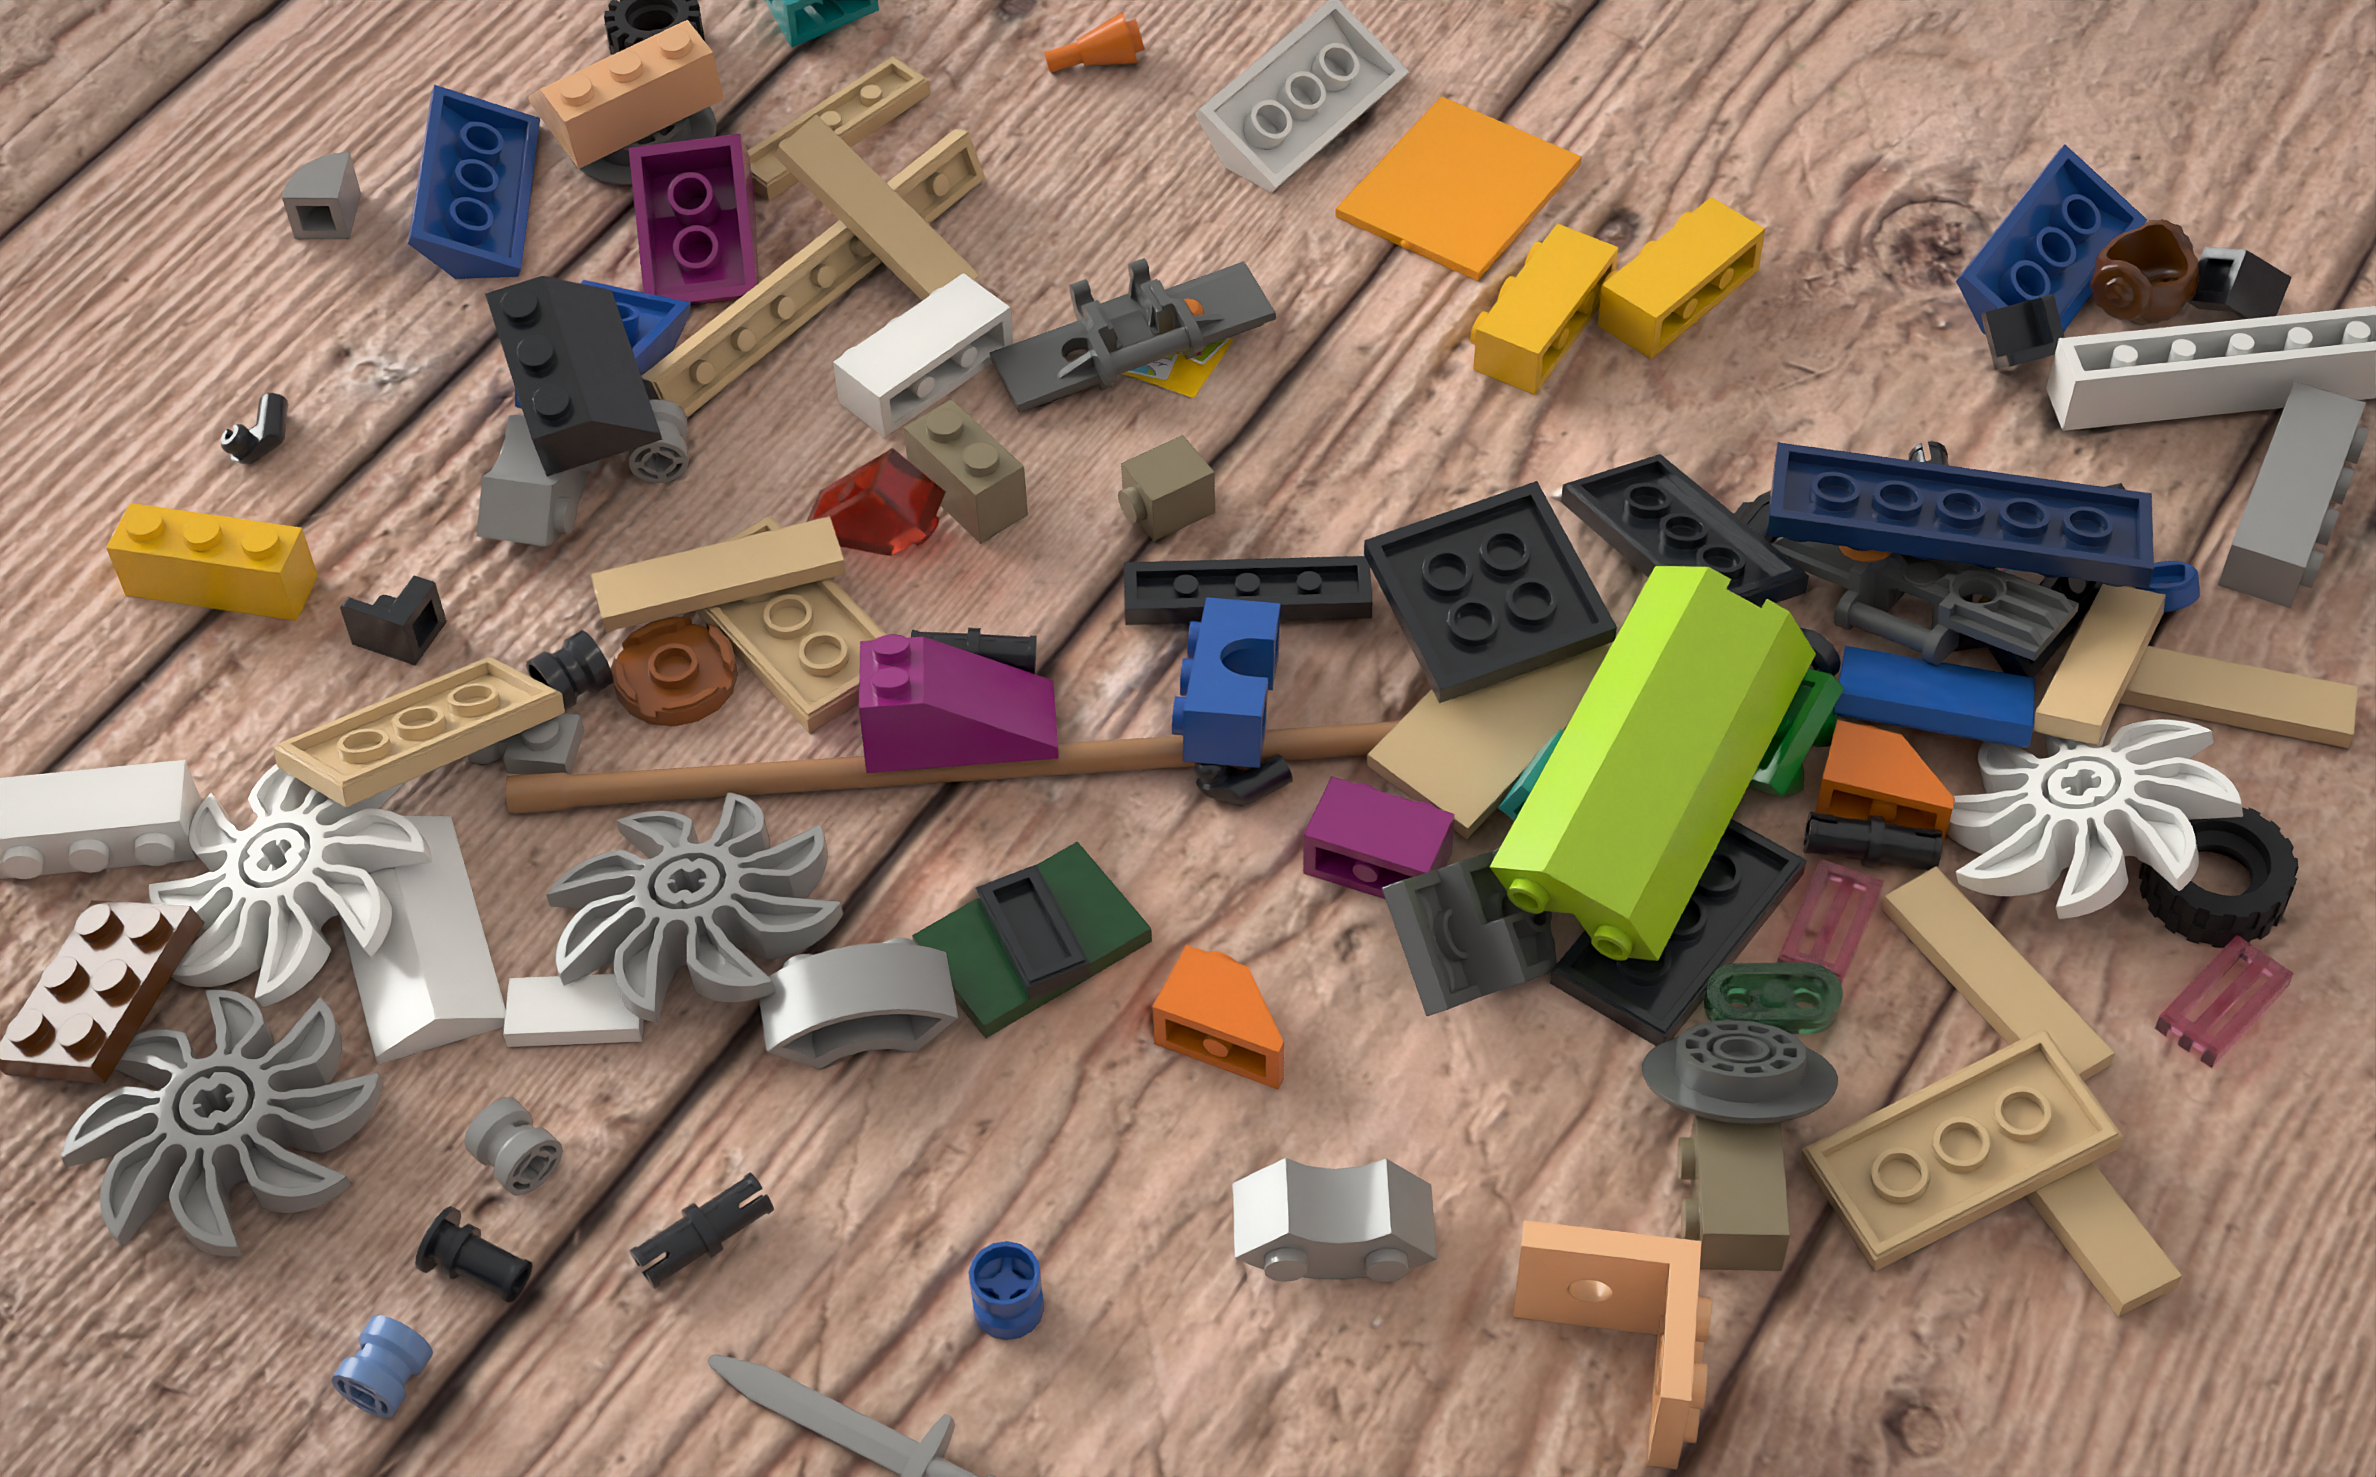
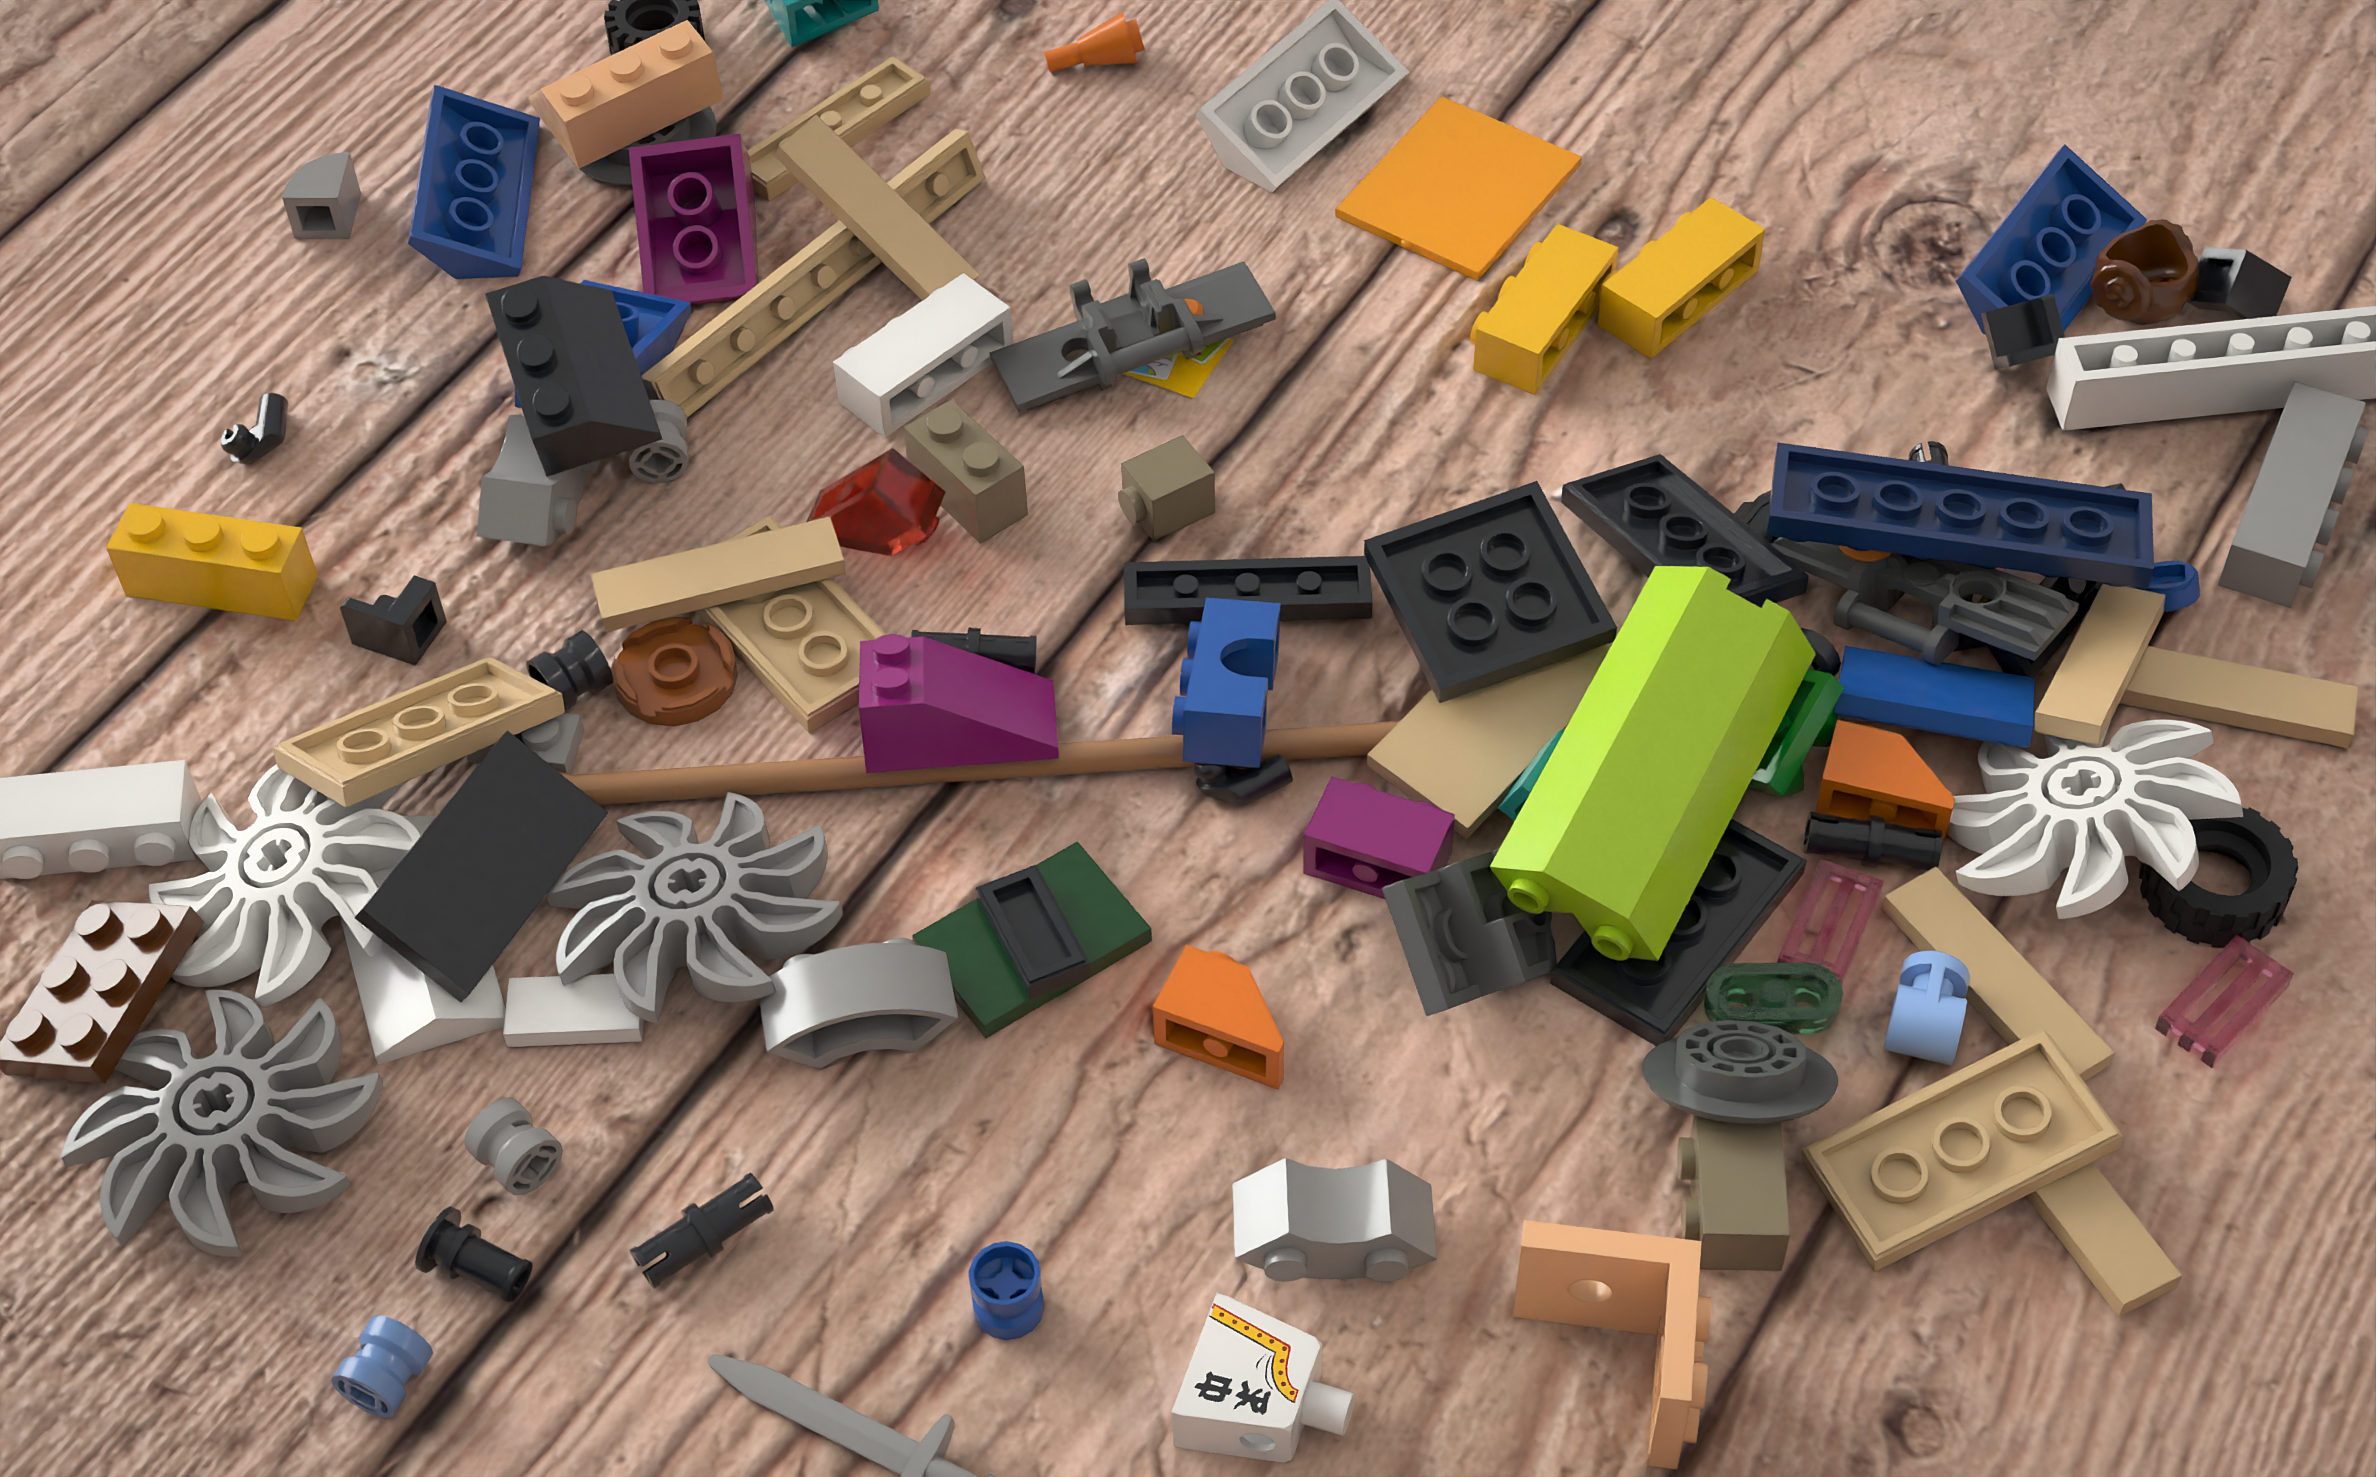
none -> black tile [354,730,608,1002]
none -> white torso [1171,1293,1355,1463]
none -> light blue piece [1884,951,1970,1066]

